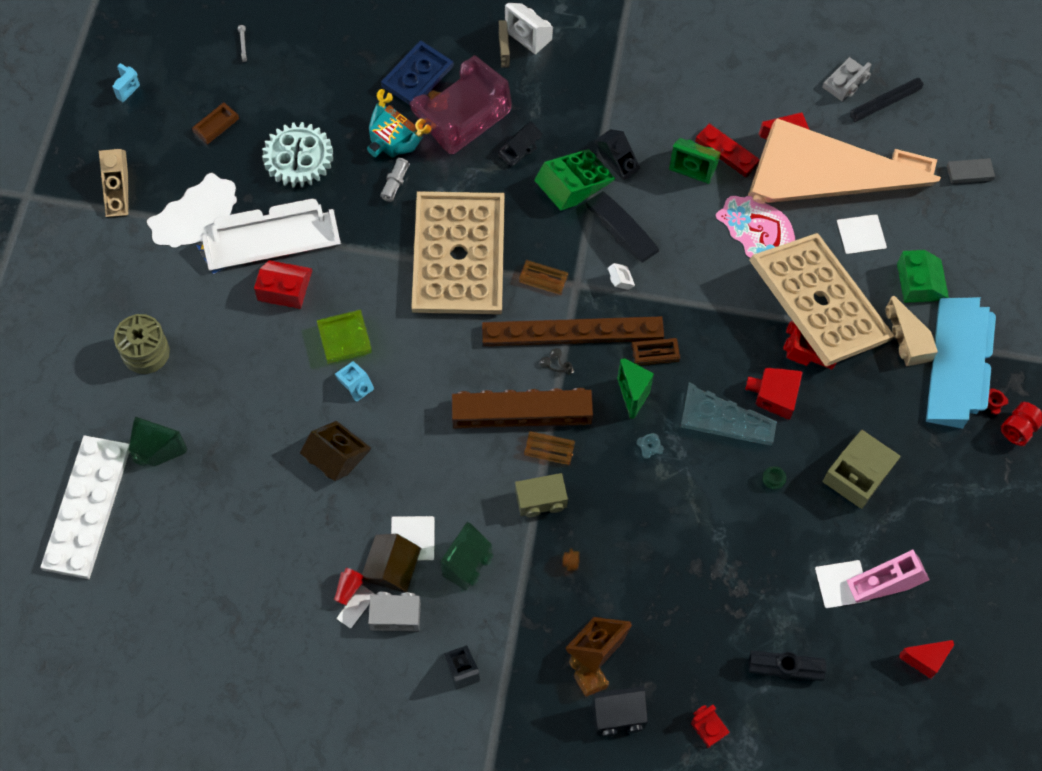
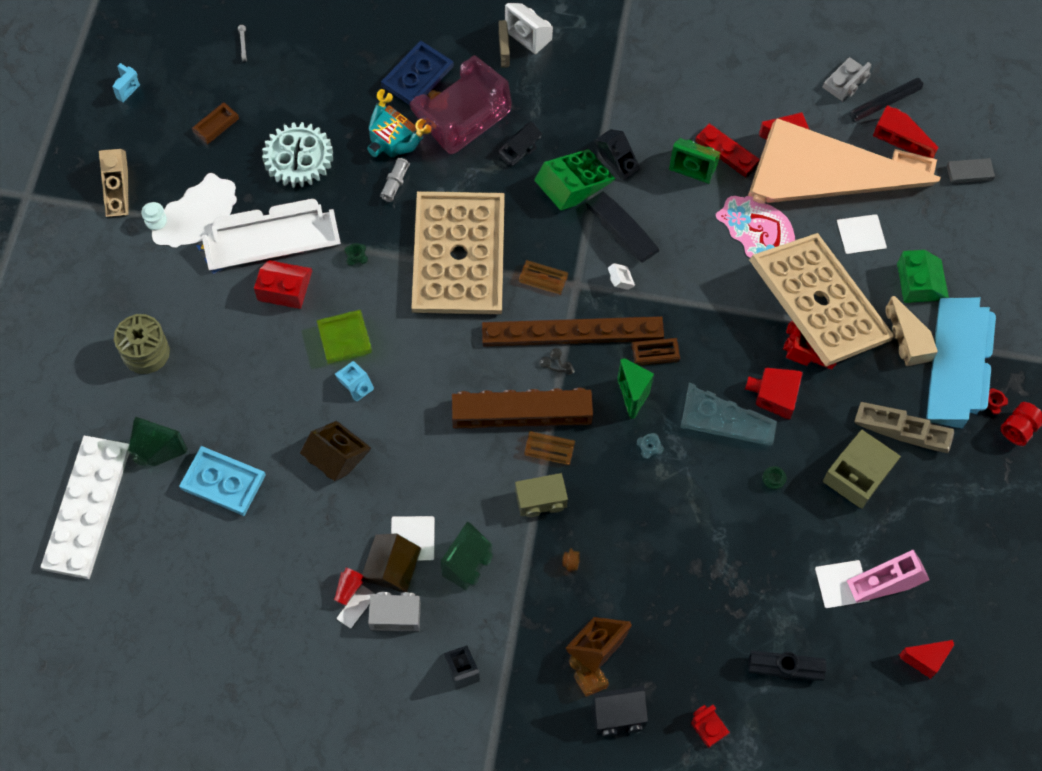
none -> light aqua wheel [141,202,167,230]
none -> medium azure plate [179,446,266,516]
none -> clear green plate [344,243,368,266]
none -> dark tan slope [854,402,954,453]
none -> red slope [873,105,938,158]

